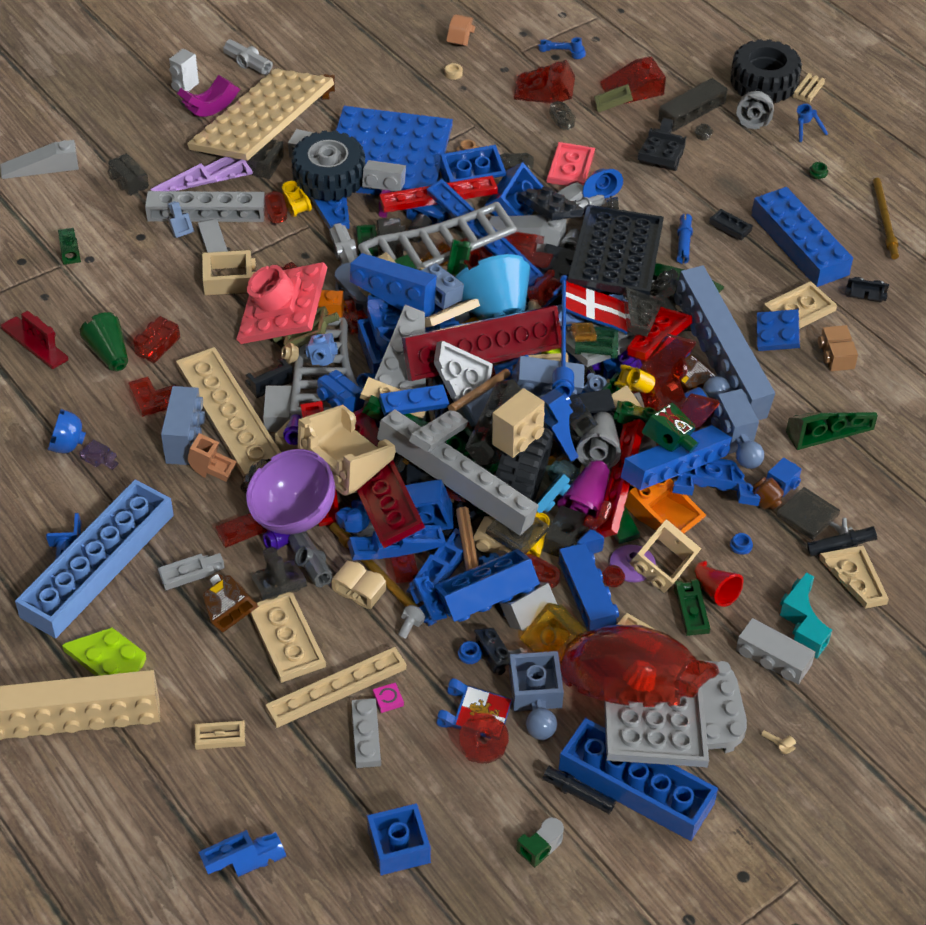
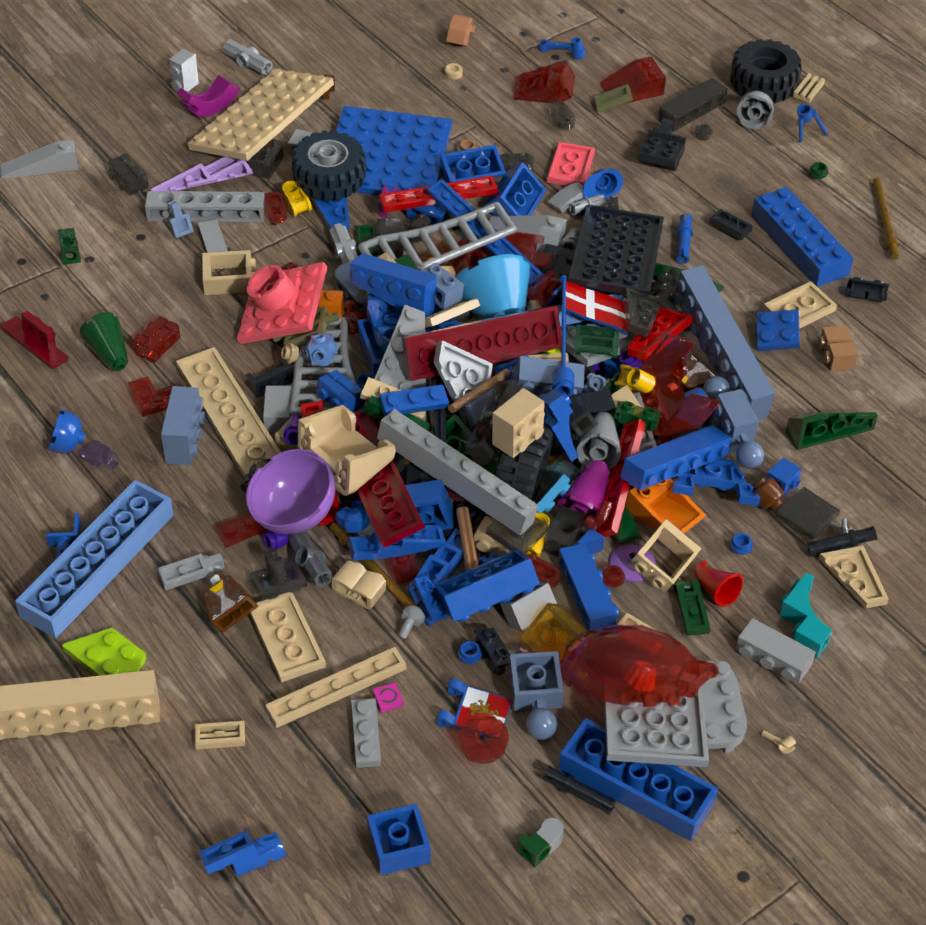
nougat brick [188,433,237,482] -> none
light grey brick [362,160,406,191] -> none
light grey plate [409,410,468,453] -> none
dark green hinge [446,239,472,277] -> none
black plate [517,187,584,221] -> none
clear orange tile [571,323,597,342] -> none
dark green torso [642,403,698,453] -> none

